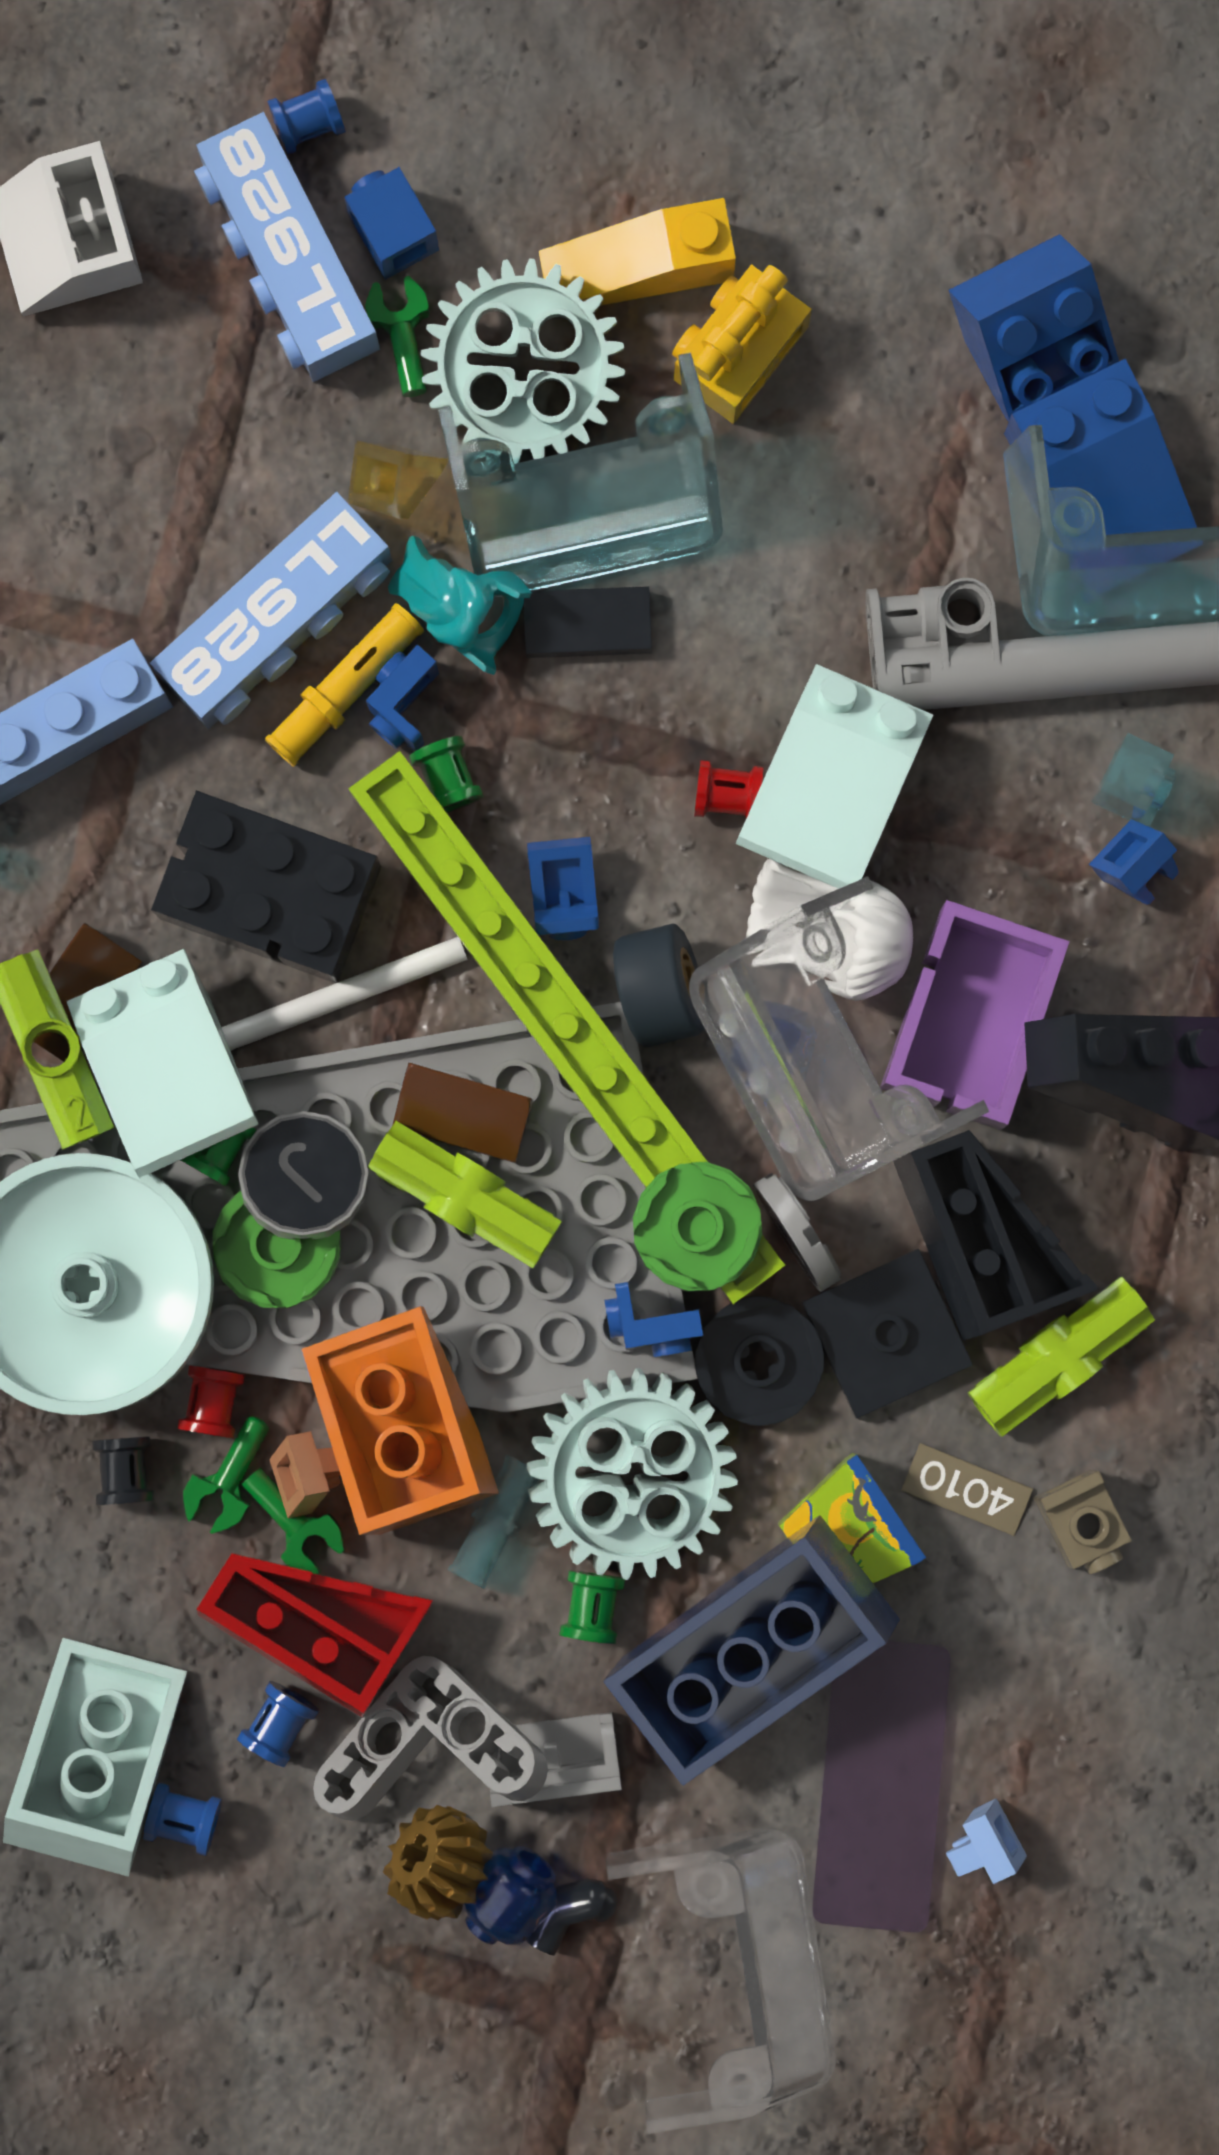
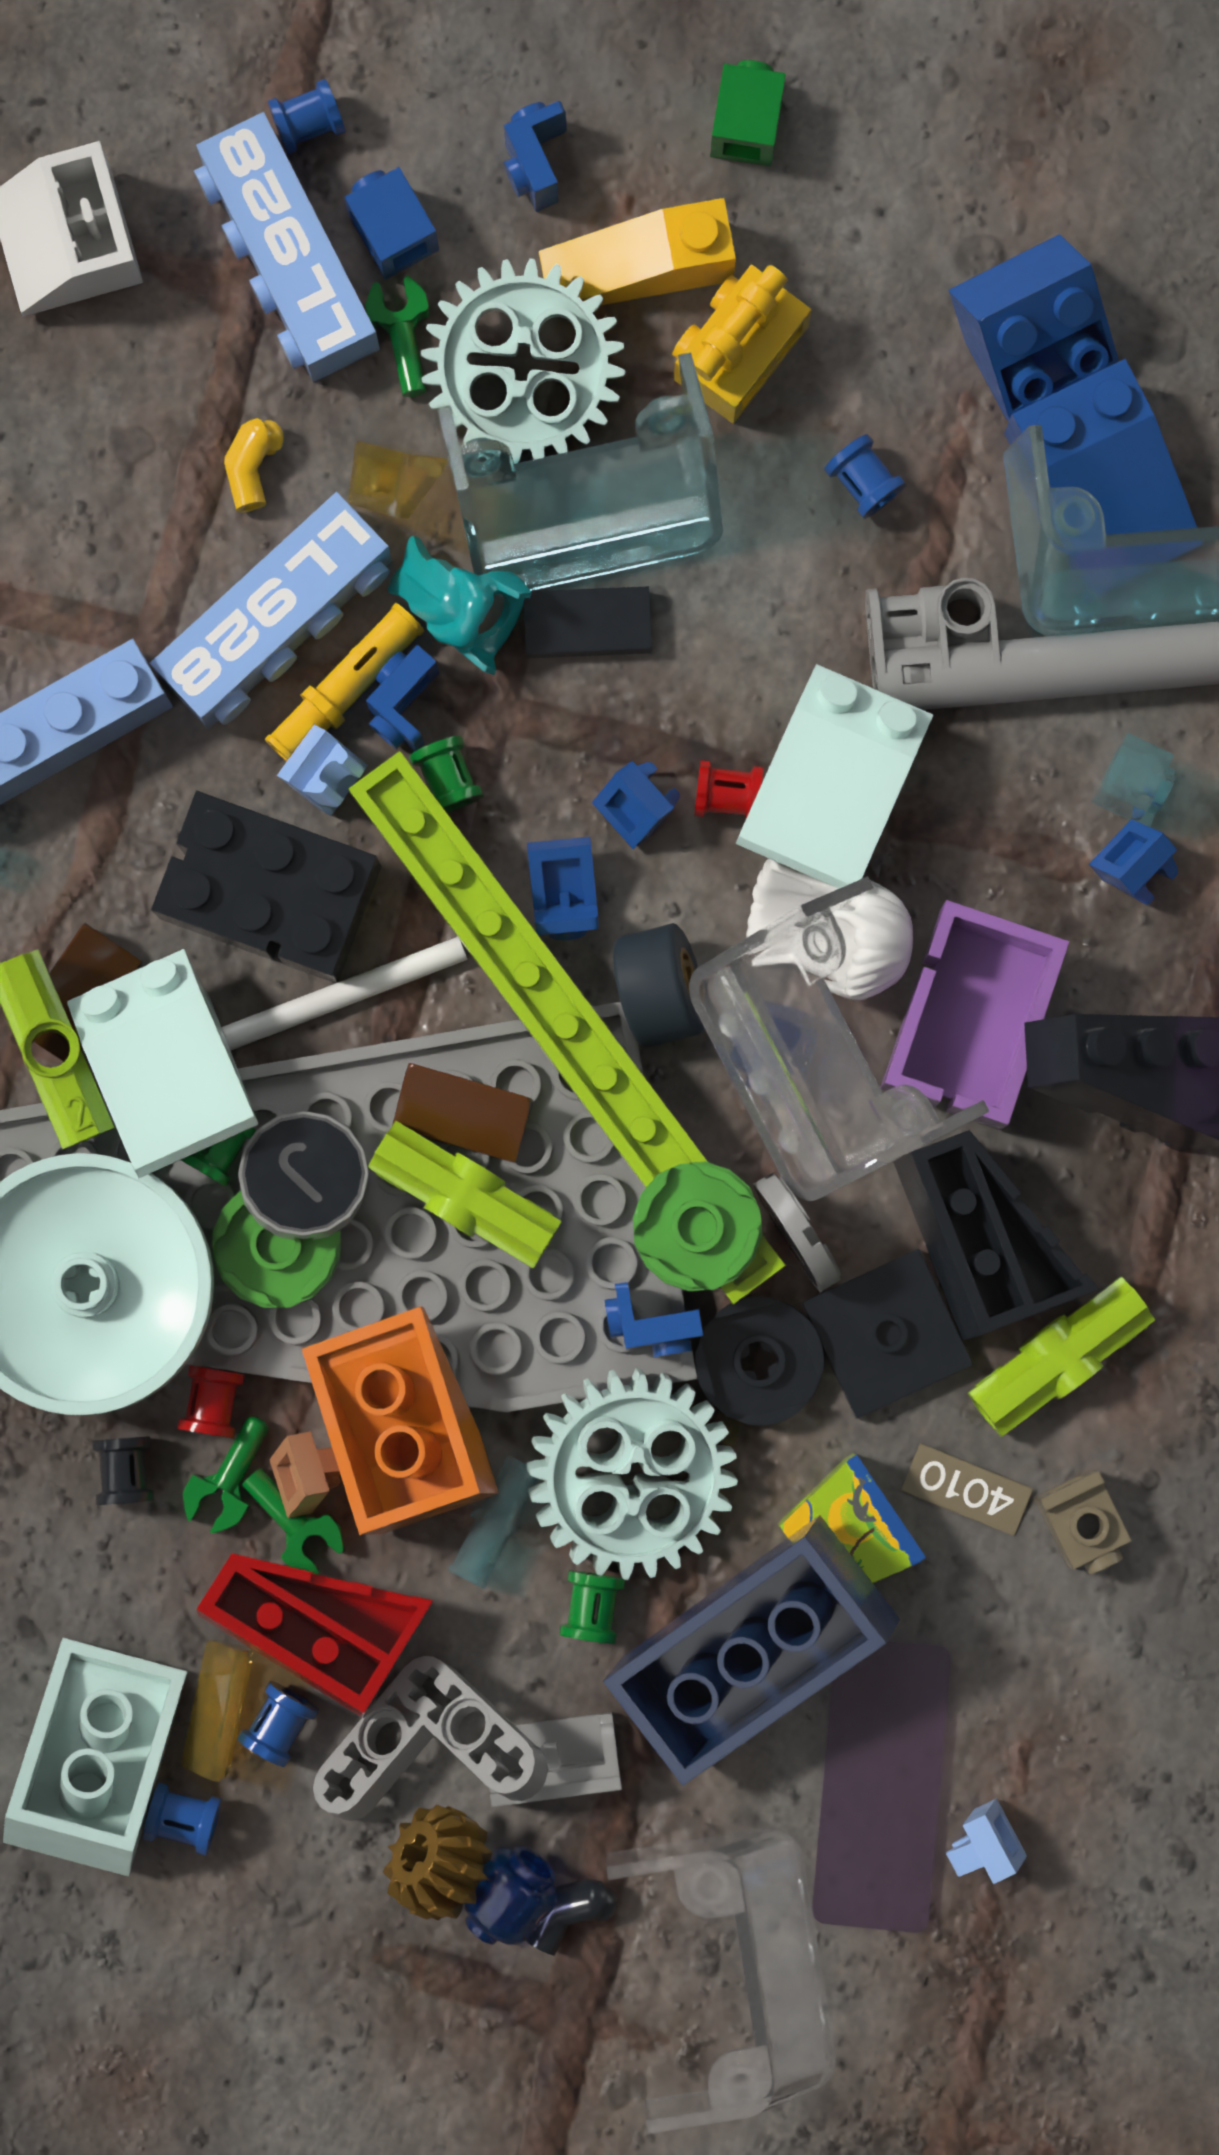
none -> clear yellow slope [182,1640,255,1782]
none -> yellow arm [224,418,284,512]
none -> light blue tile [277,725,368,816]
none -> blue bracket [503,101,567,212]
none -> blue tile [592,761,680,849]
none -> green brick [710,60,786,167]
none -> blue bush [824,434,906,519]

